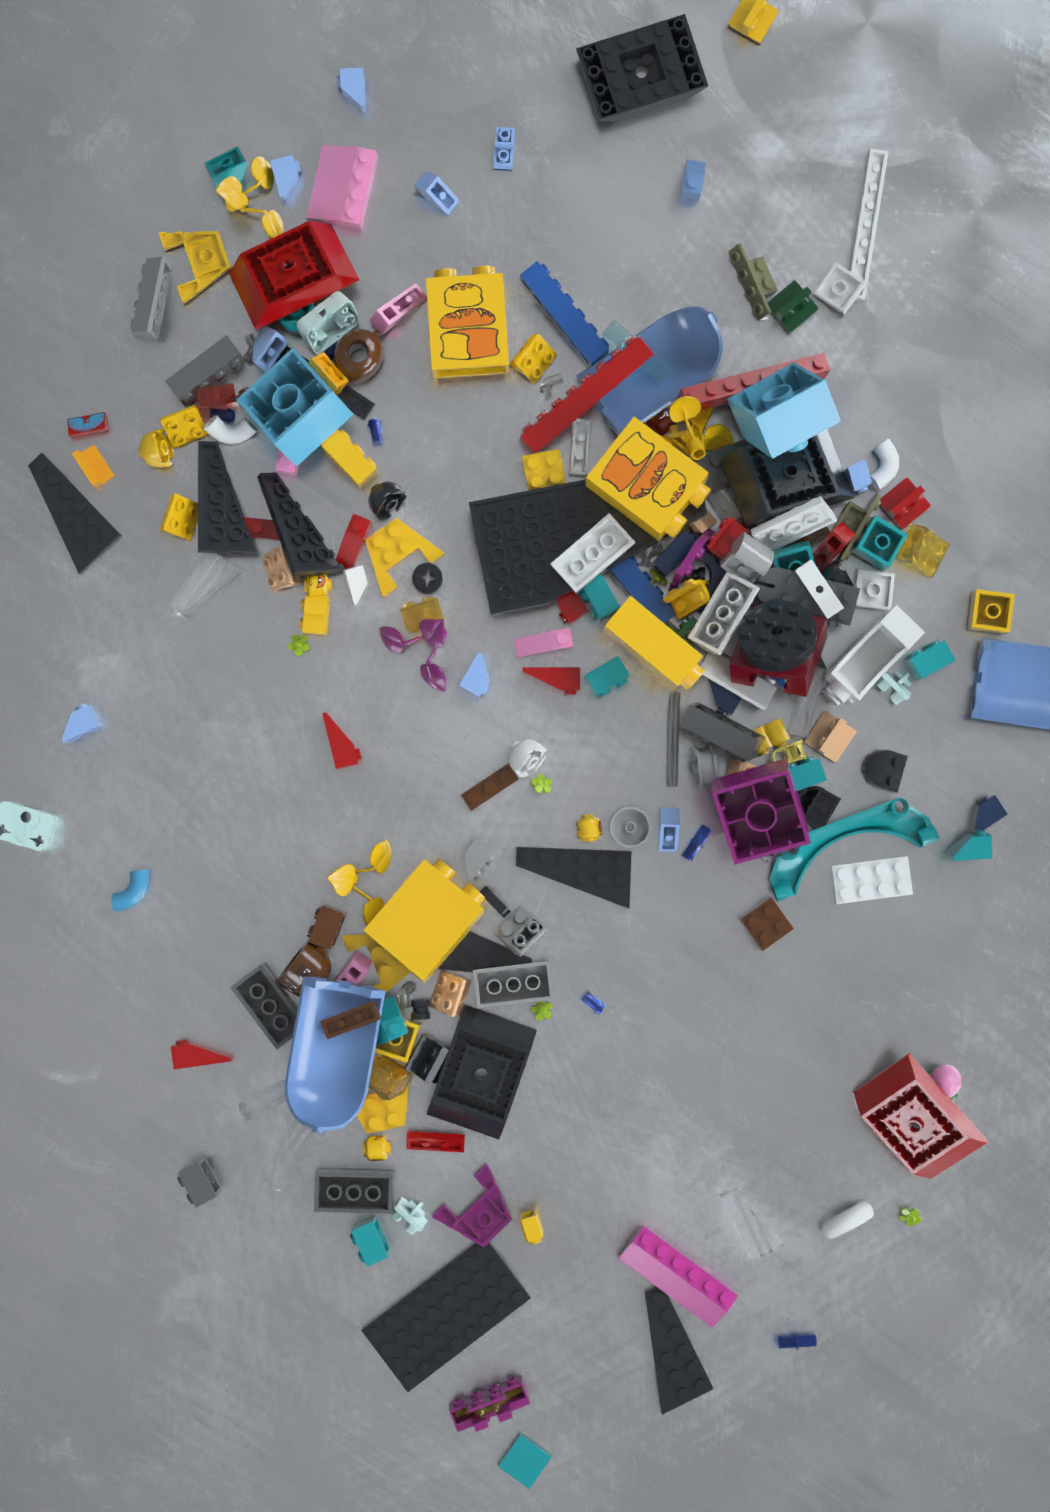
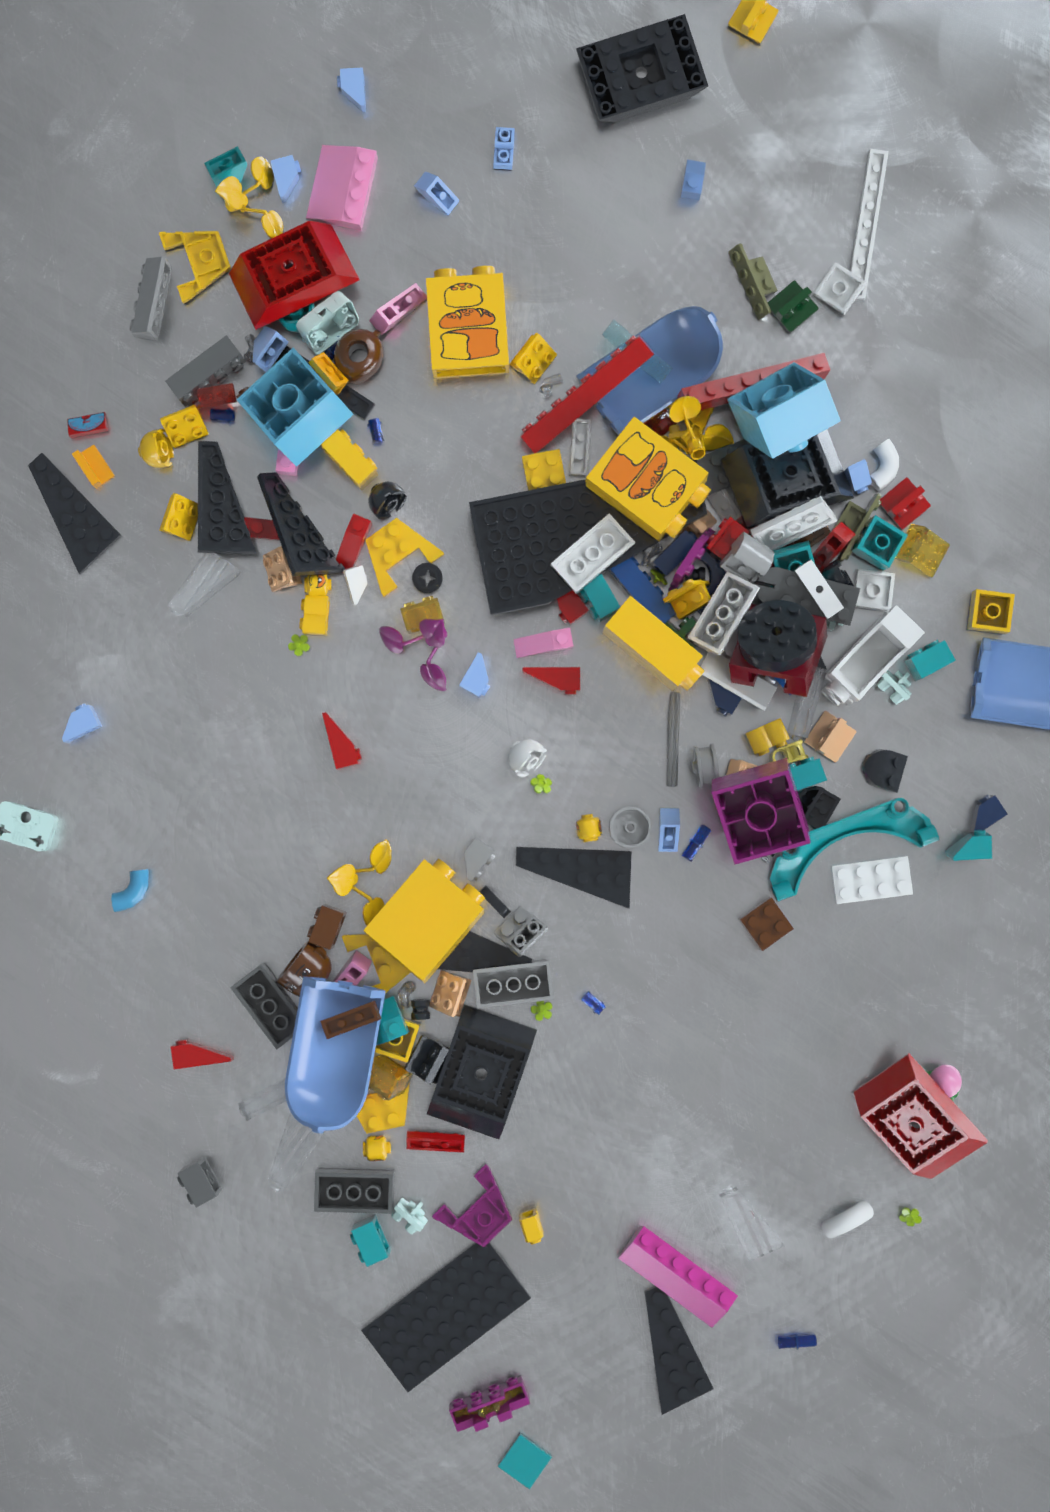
white cylinder [203,415,258,444] -> none
reddish brown plate [461,763,519,811] -> none
blue brick [520,261,609,366] -> none
teal brick [584,656,630,698] -> none
dark grey brick [680,702,766,762] -> none

